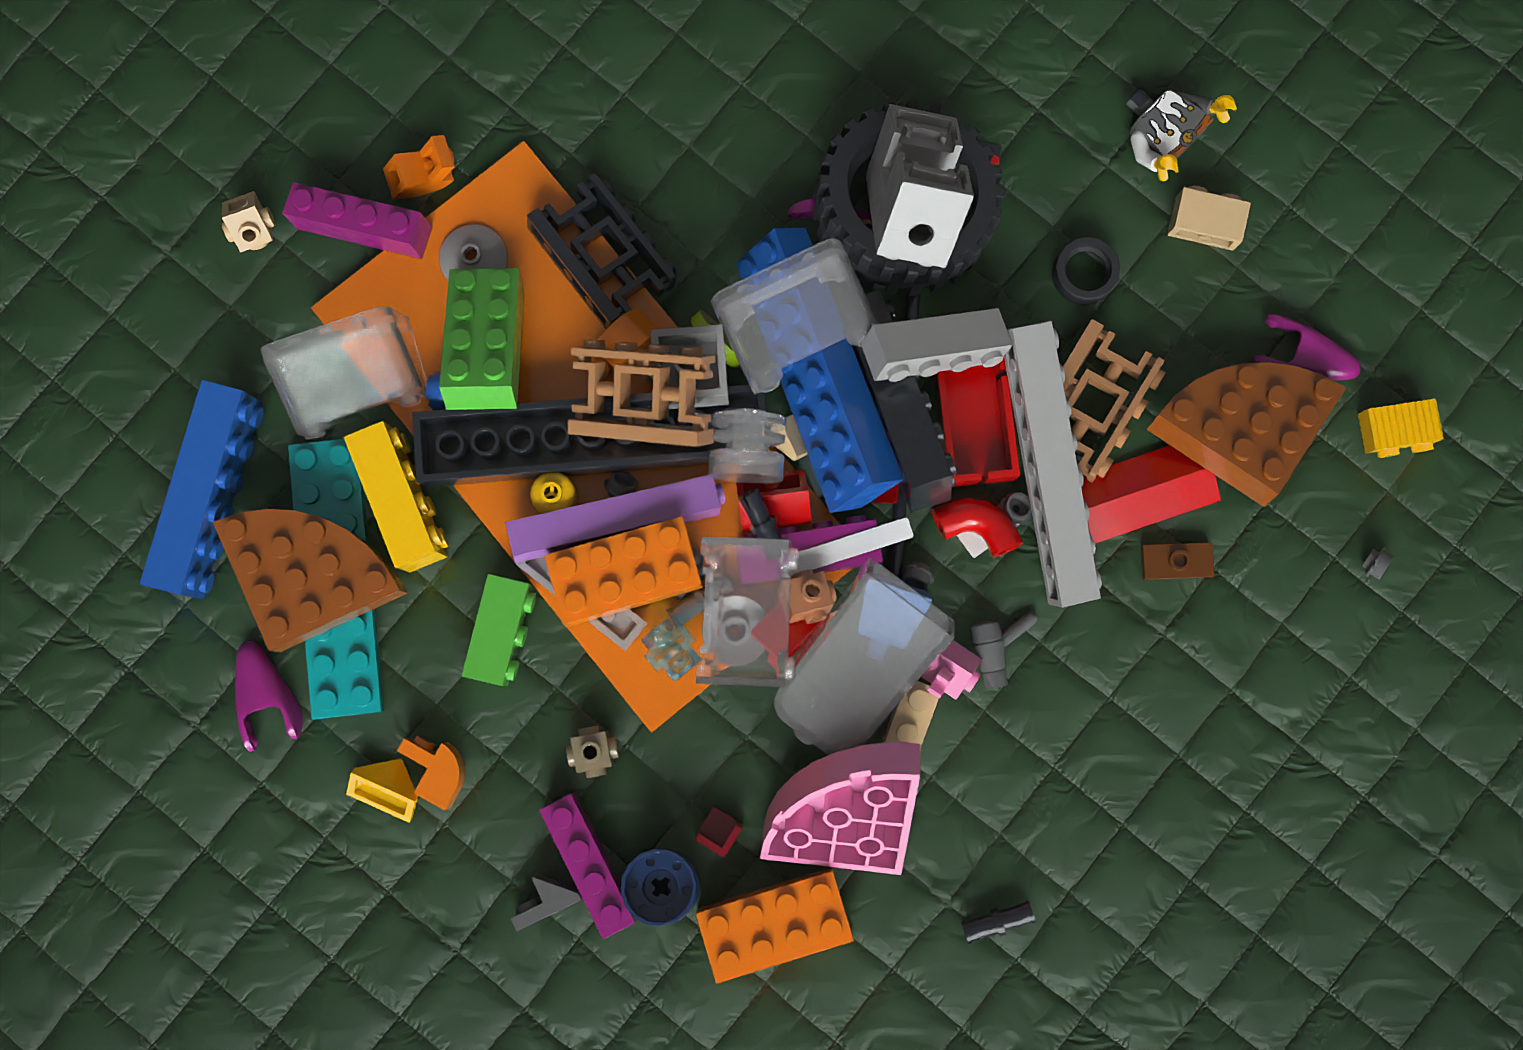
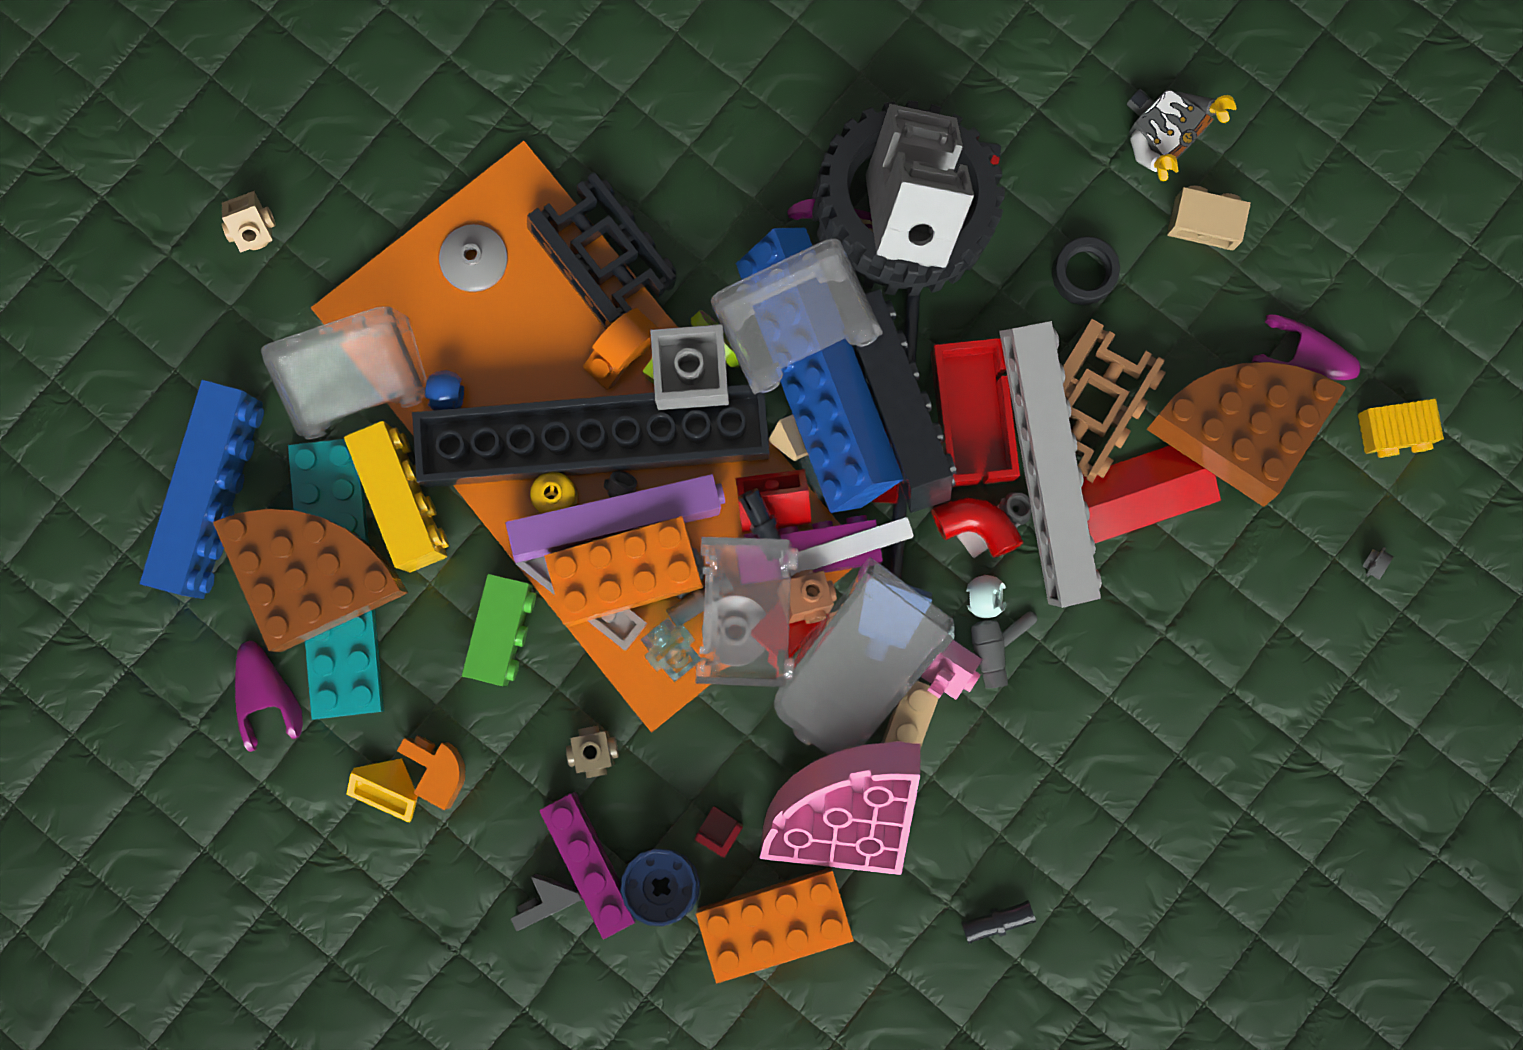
magenta brick [282,182,432,259] -> none
orange brick [383,135,455,200] -> none
bright green brick [439,268,524,410] -> none
medium nougat fence [568,340,715,447] -> none
clear wheel [708,409,786,483] -> none
light grey brick [861,308,1013,382] -> none
dark grey plate [901,562,934,591] -> none
reddish brown plate [1141,543,1214,580] -> none
none -> light aqua piece [966,575,1006,619]

